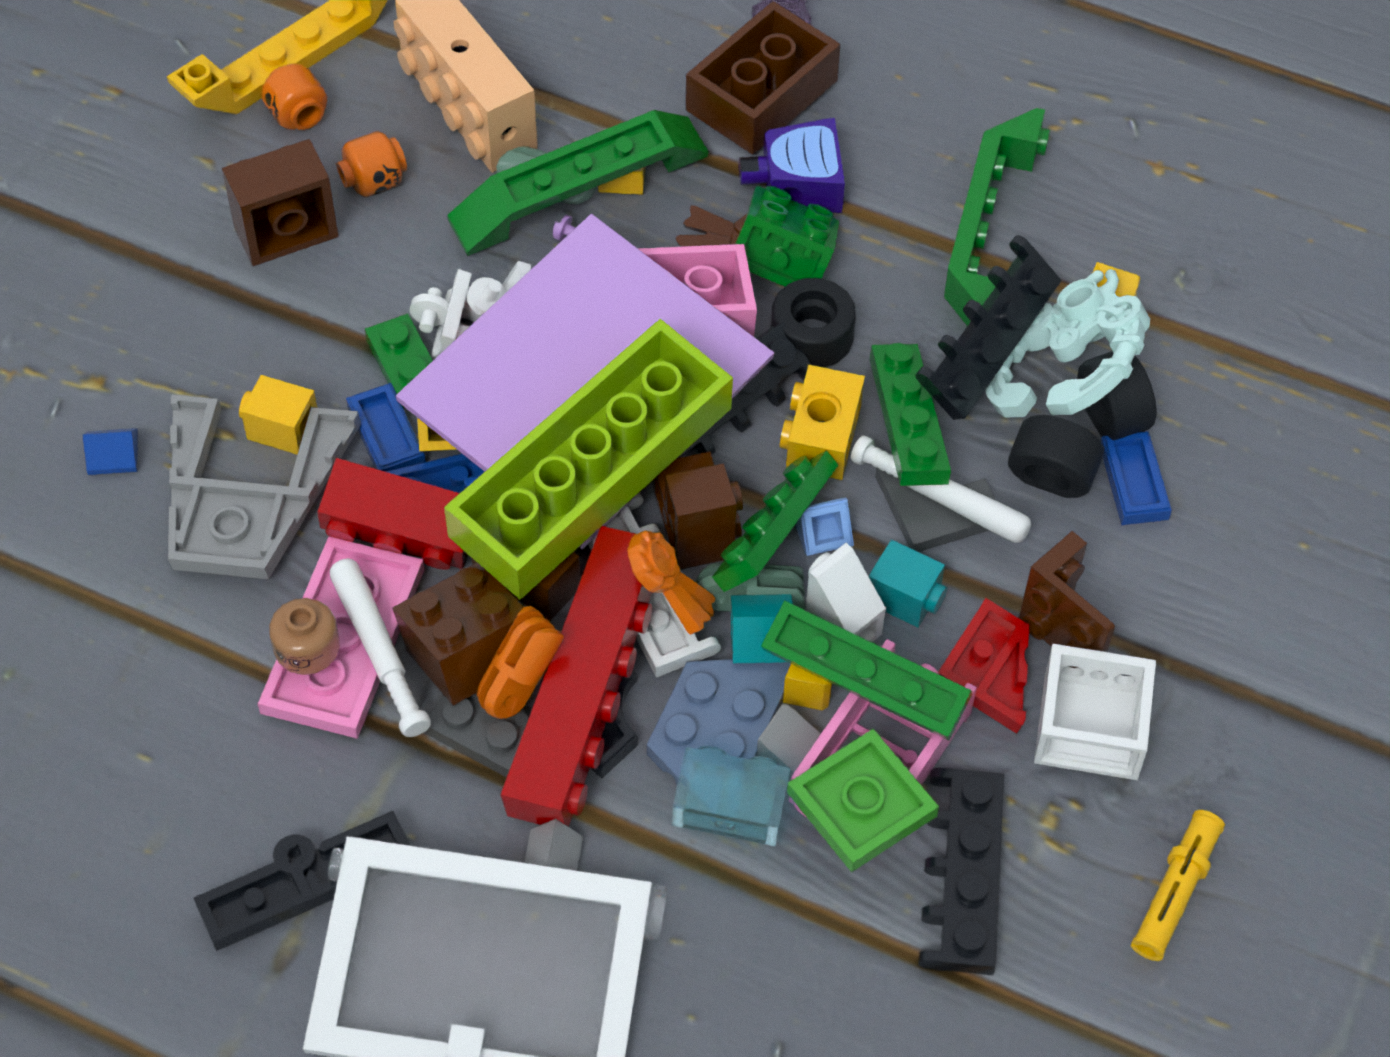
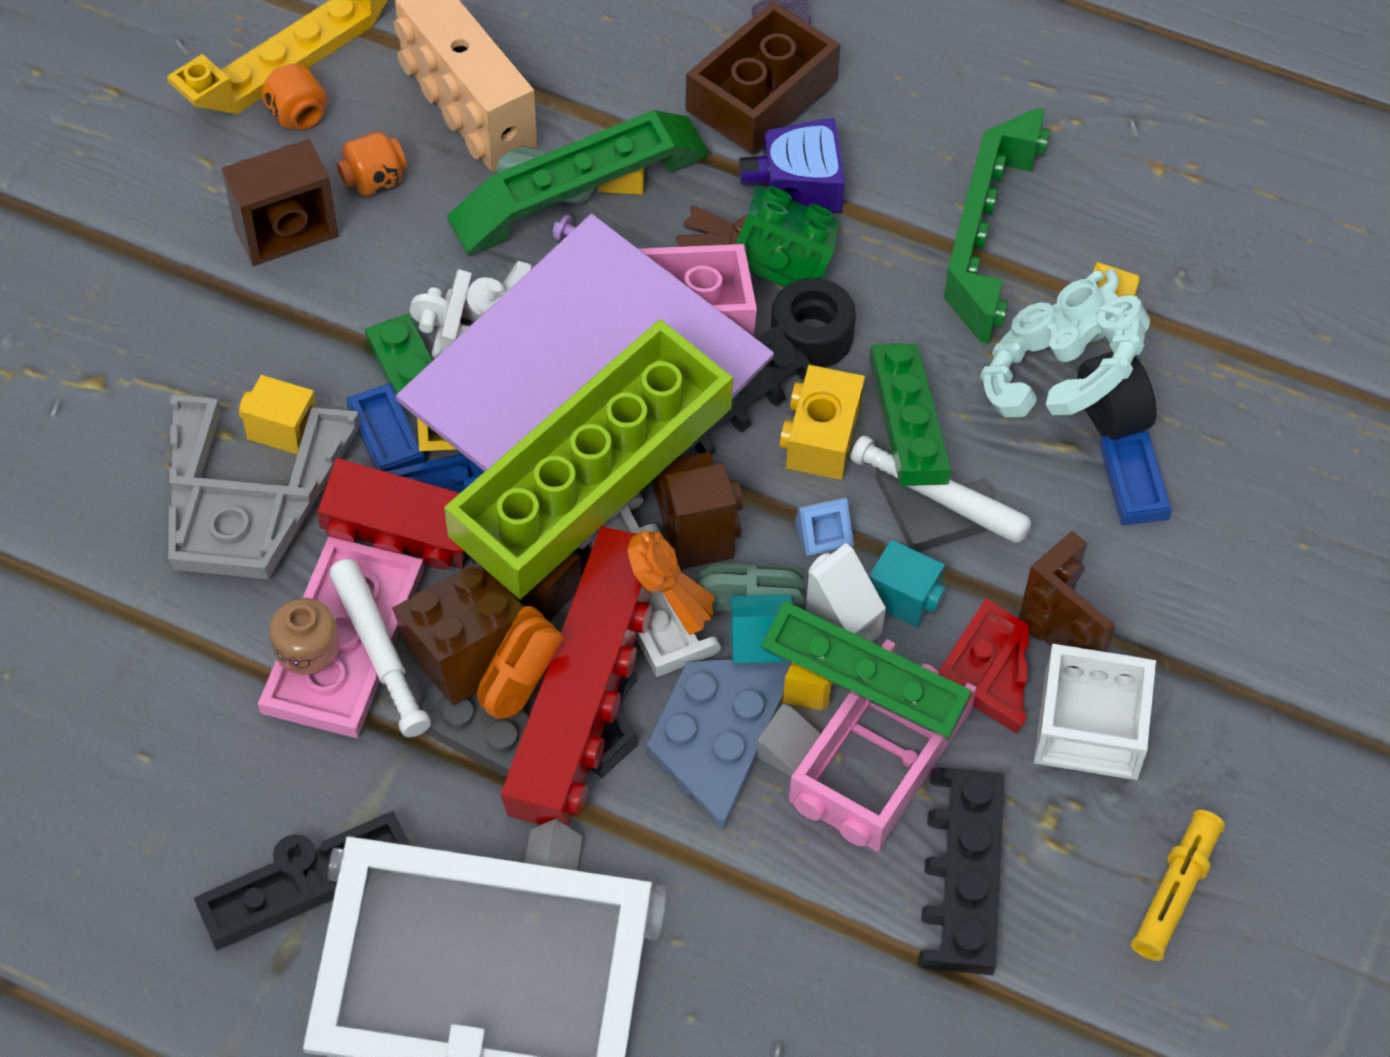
blue slope [82,428,138,475] -> none
clear light blue brick [672,746,791,846] -> none
green plate [712,450,838,592] -> none
bright green plate [787,729,939,873] -> none
black hinge [915,235,1062,420] -> none
black tyre [1008,415,1104,498] -> none

